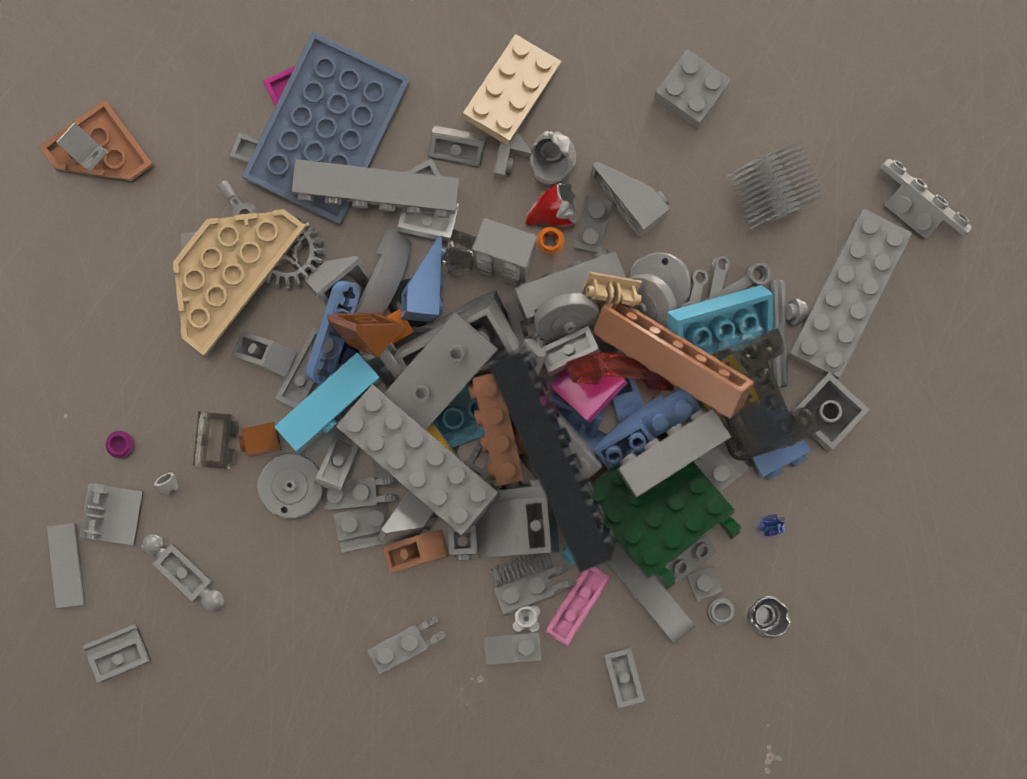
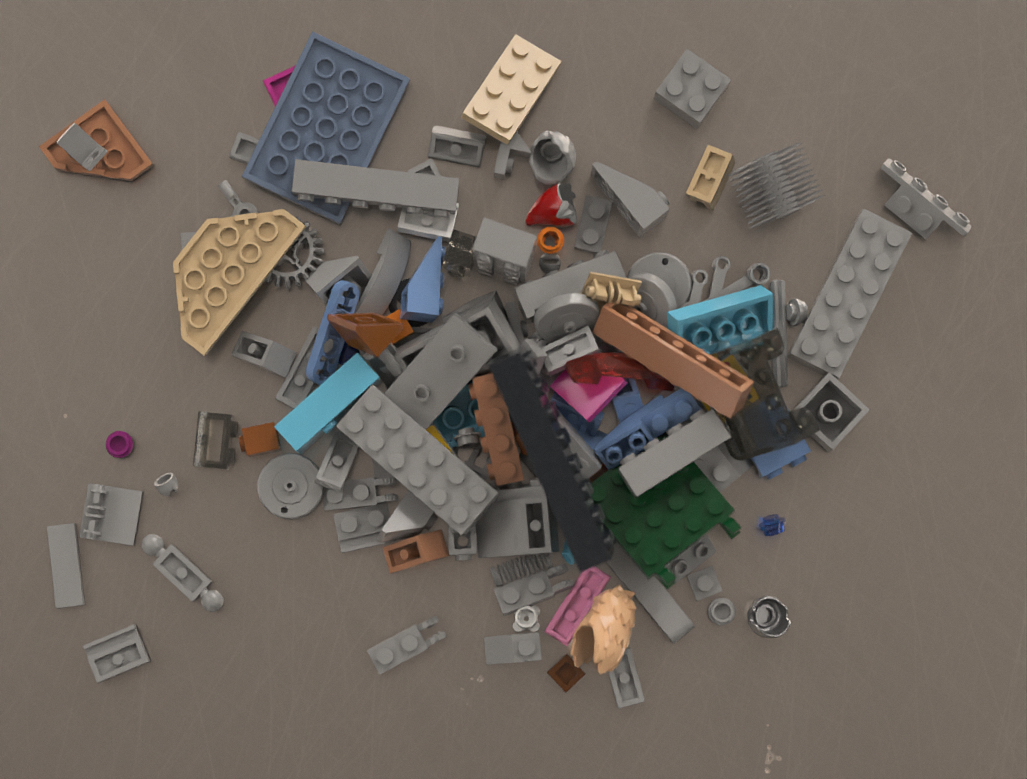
none -> light grey plate [454,427,481,449]
none -> light grey hinge [539,253,561,274]
none -> reddish brown plate [547,654,586,693]
none -> light nougat head [571,585,637,674]
none -> tan hinge [686,145,736,211]

